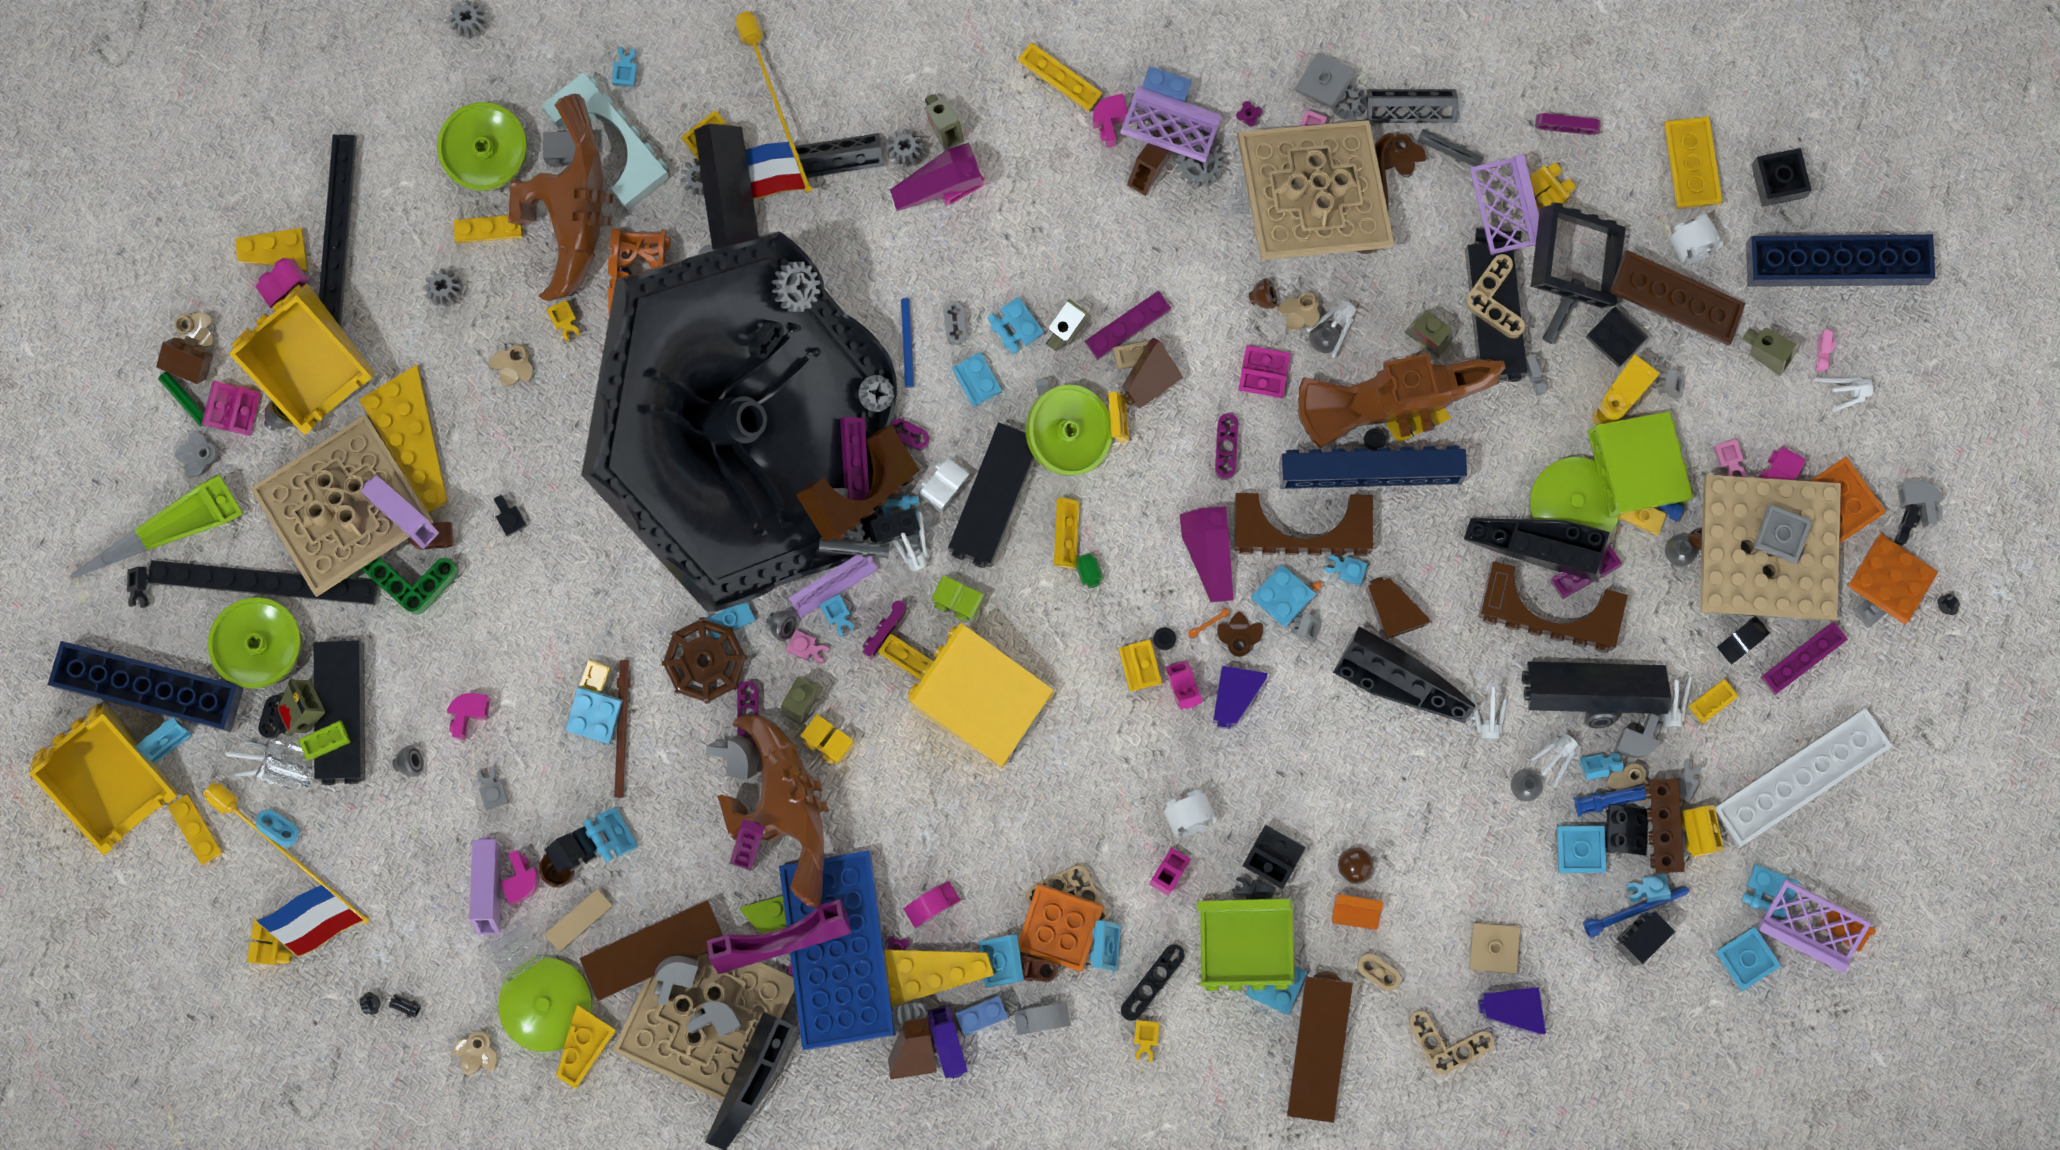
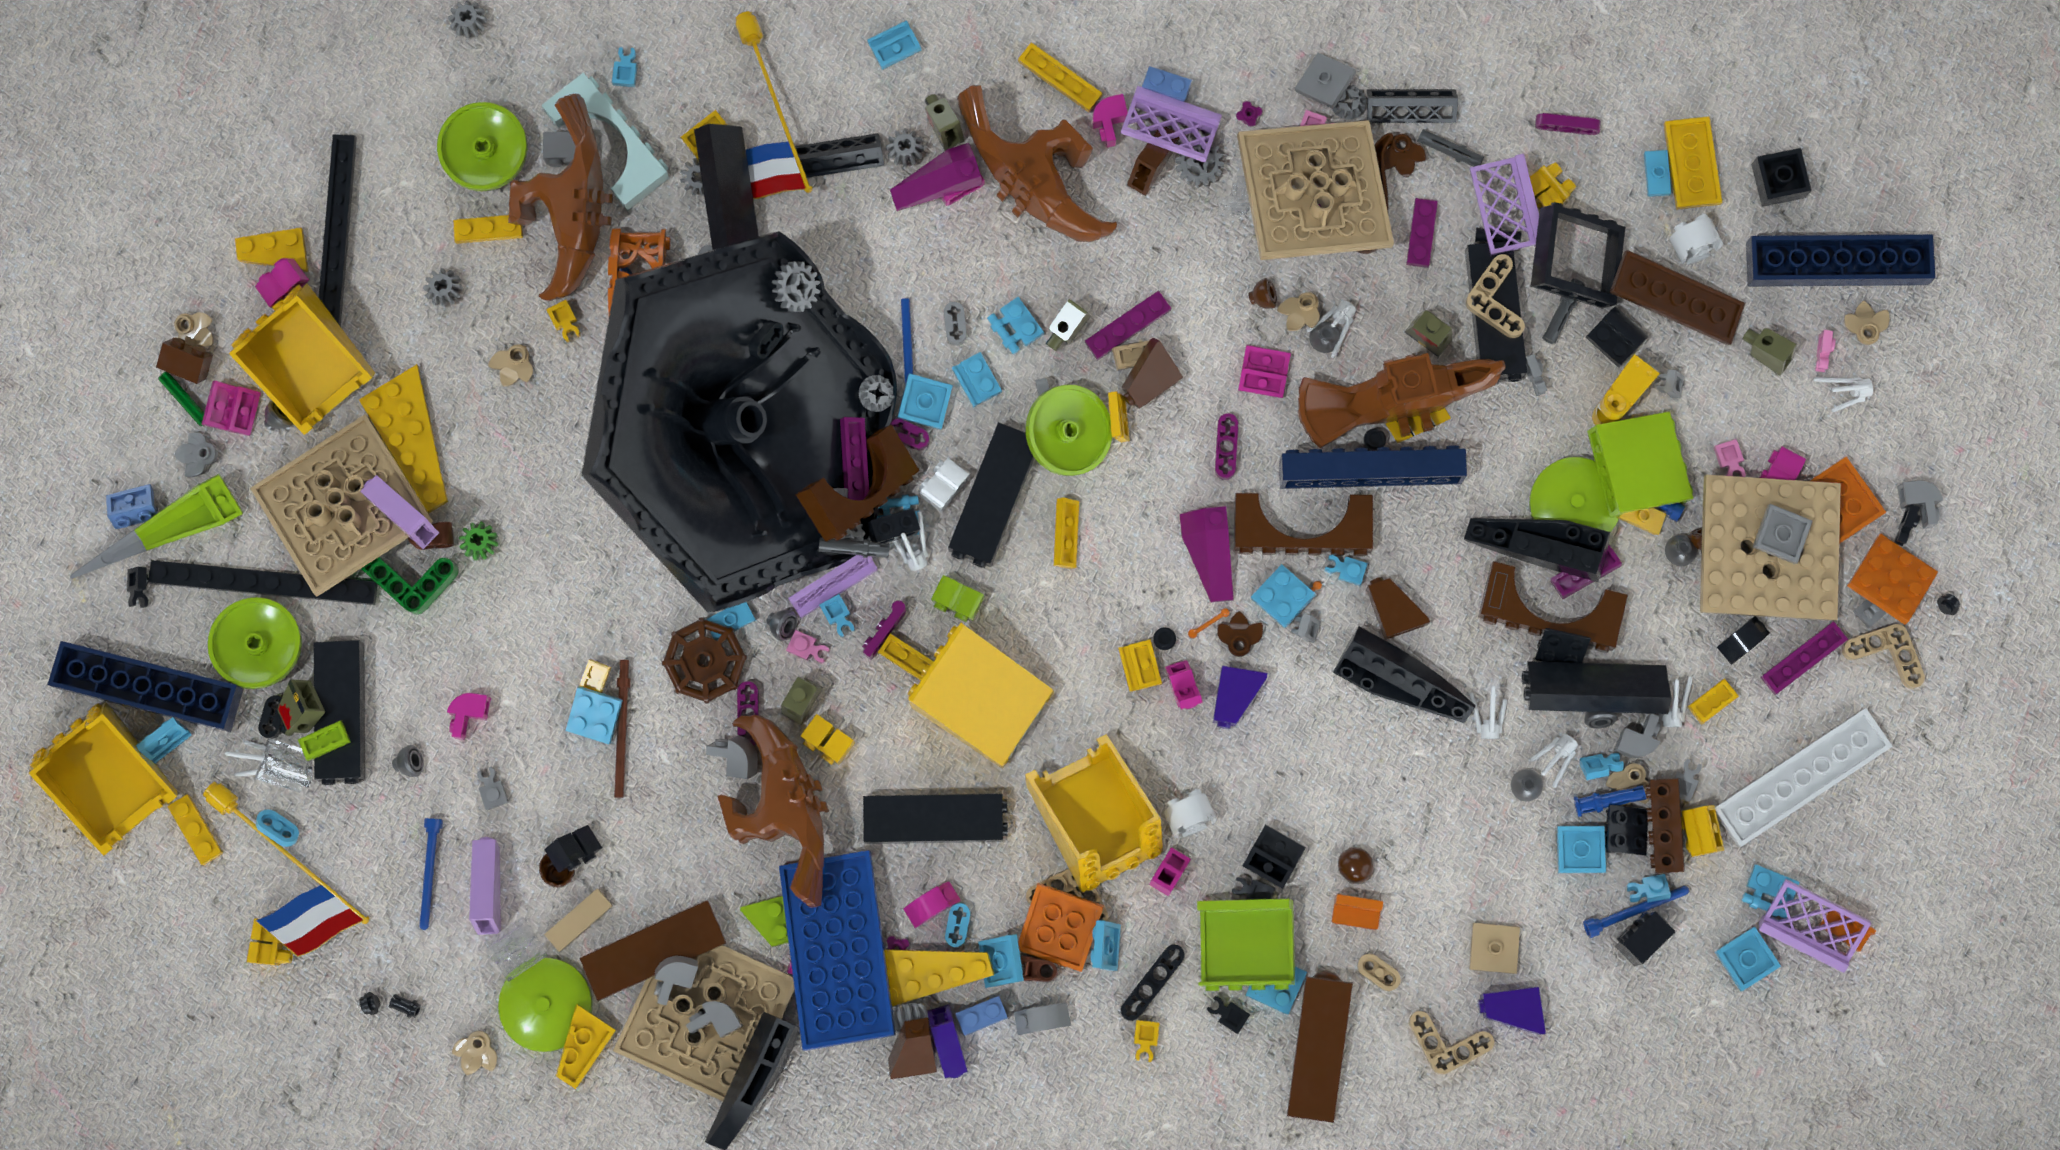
black plate [493,495,527,537] -> none
dark pink brick [500,850,540,905] -> none
medium azure plate [583,807,638,863] -> none
magenta arch [707,899,851,975] -> none
magenta plate [730,819,765,871] -> none
green brick [1076,553,1104,589] -> none
none -> medium blue bracket [106,484,158,529]
none -> blue piece [419,818,443,930]
none -> bright green gear [459,522,498,561]
none -> black brick [863,794,1008,844]
none -> medium azure plate [867,20,922,70]
none -> medium azure plate [897,373,953,430]
none -> medium azure beam [945,903,970,947]
none -> dark orange animal [958,84,1117,242]
none -> yellow windscreen [1025,734,1163,893]
none -> black plate [1206,996,1250,1035]
none -> magenta plate [1406,198,1438,268]
none -> black hinge [1535,628,1591,663]
none -> medium azure plate [1644,150,1671,197]
none -> tan beam [1842,624,1925,689]
none -> tan plate [1844,301,1890,345]

